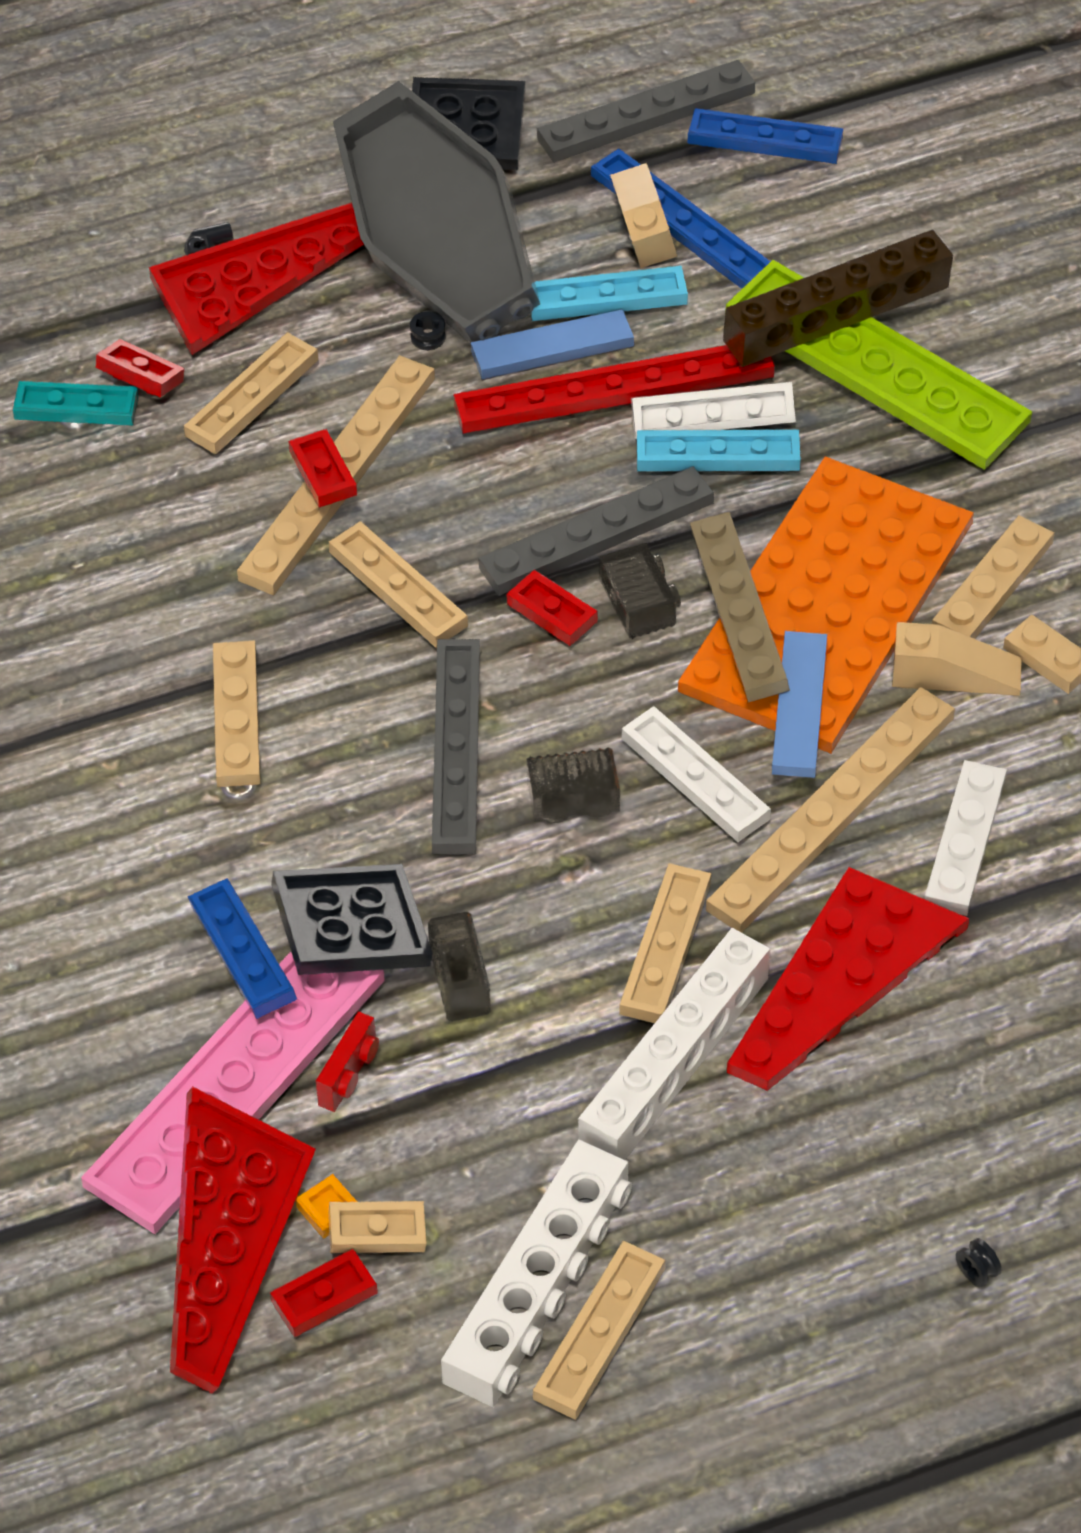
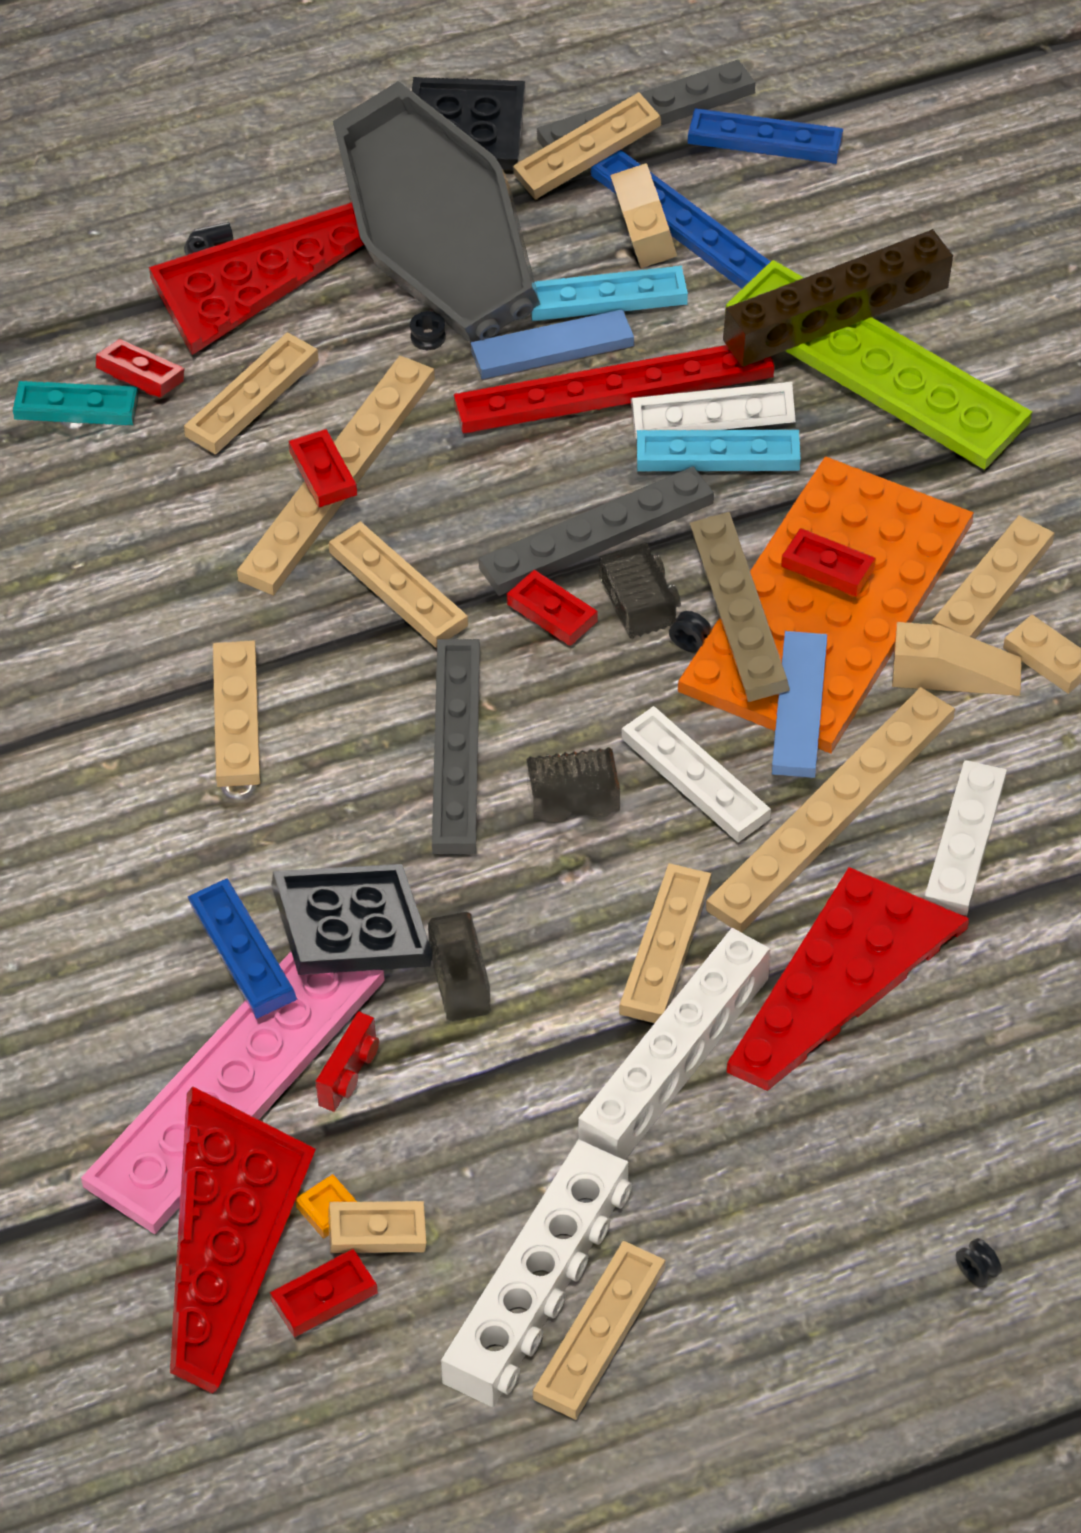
none -> tan plate [513,92,661,199]
none -> black bush [669,610,712,652]
none -> red plate [781,528,876,597]

